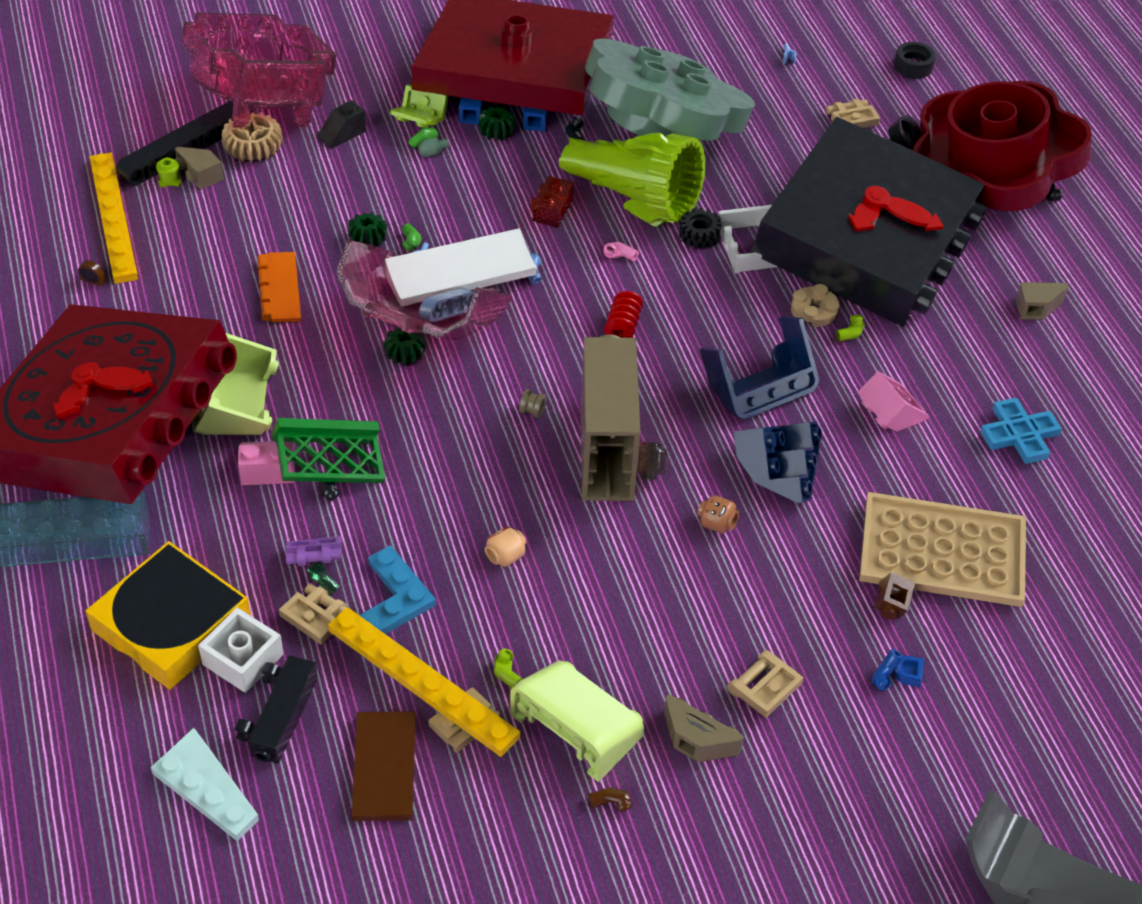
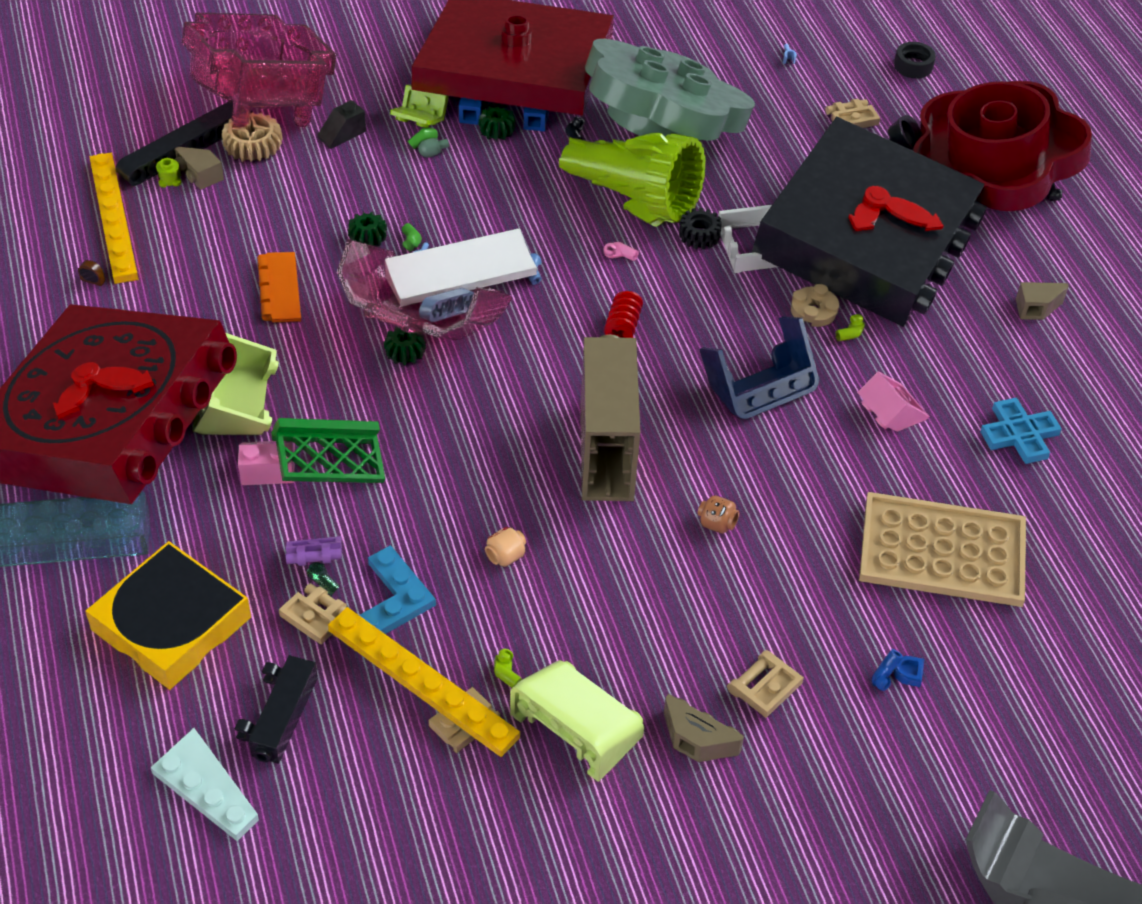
white brick [198,608,284,693] -> none
black arm [319,468,341,501] -> none
reddish brown tile [352,711,416,821] -> none
dark tan wheel [519,389,547,418] -> none
clear red brick [530,176,574,228] -> none
reddish brown arm [587,787,632,812] -> none
clear smoke head [637,442,667,480] -> none
dark blue brick [733,421,822,503] -> none
reddish brown brick [874,572,915,619] -> none

